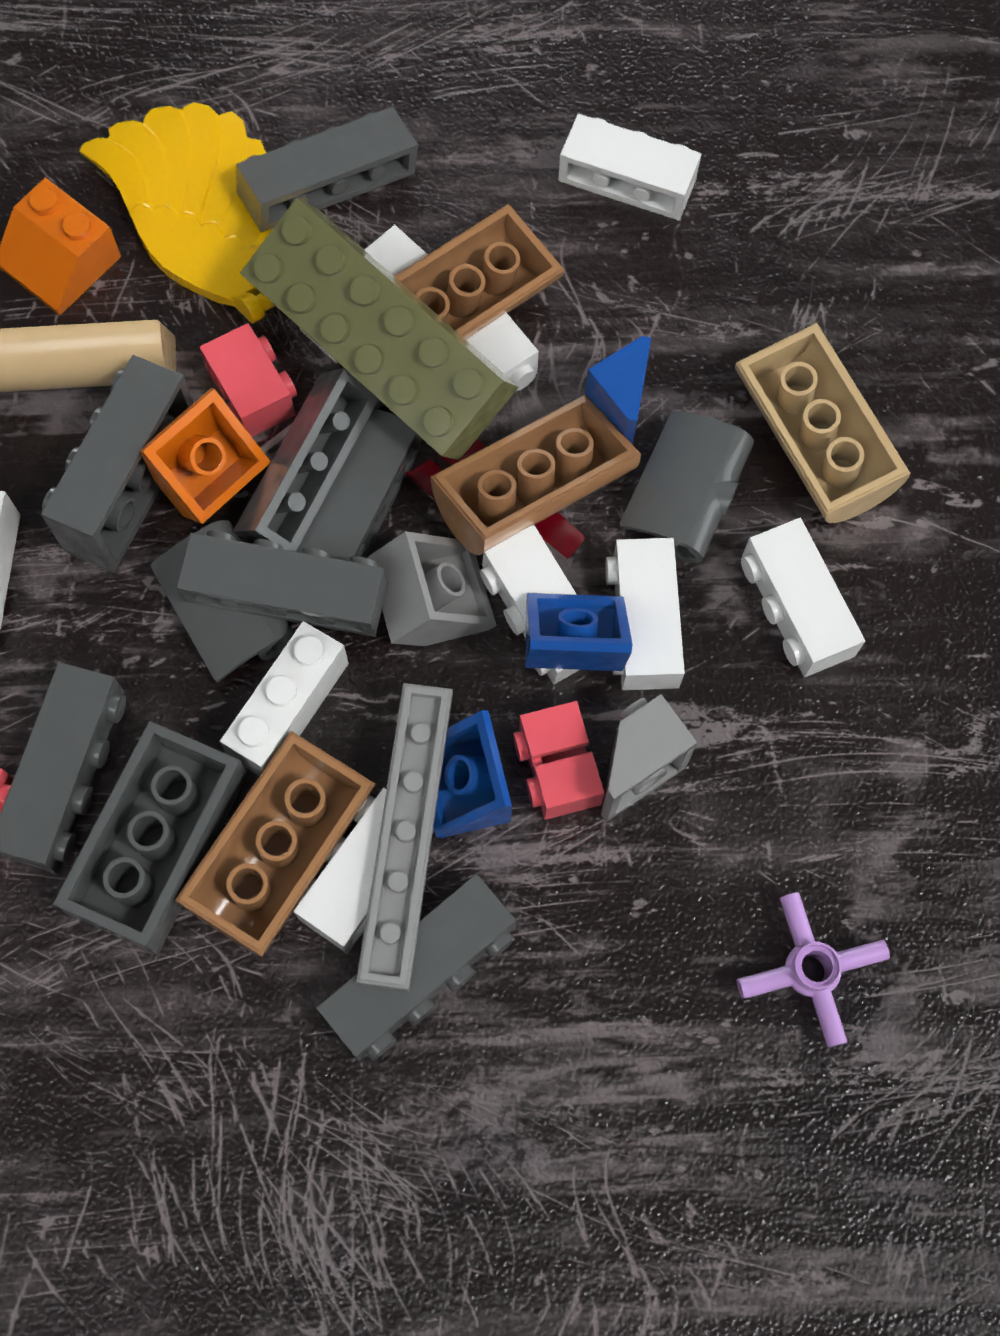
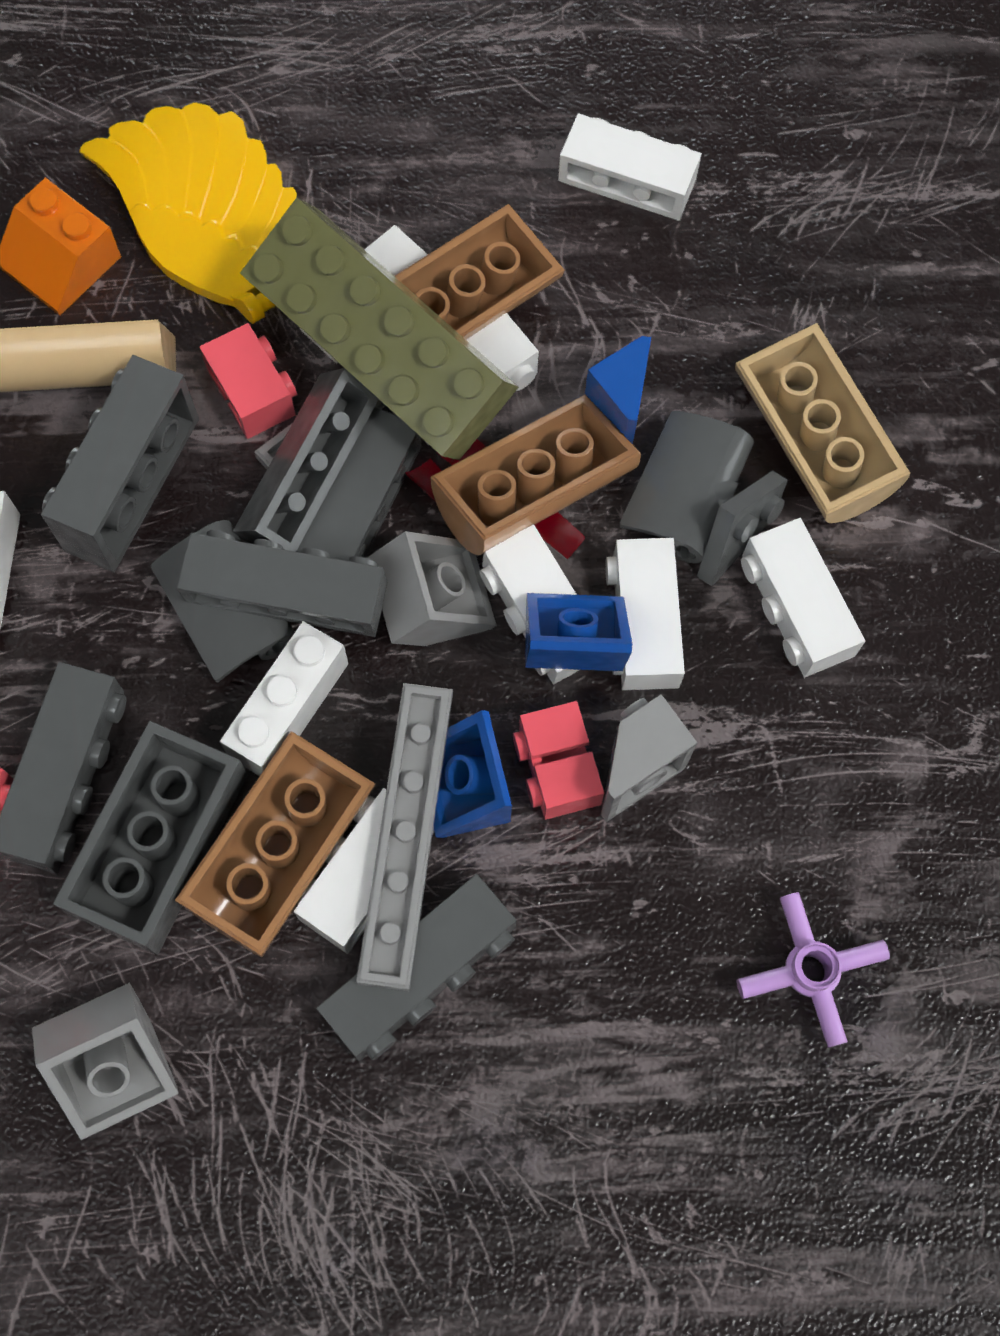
orange slope [140,388,271,524] -> none
dark grey brick [236,107,418,232] -> none
none -> light grey slope [32,983,179,1140]
none -> dark grey wing [697,471,788,586]

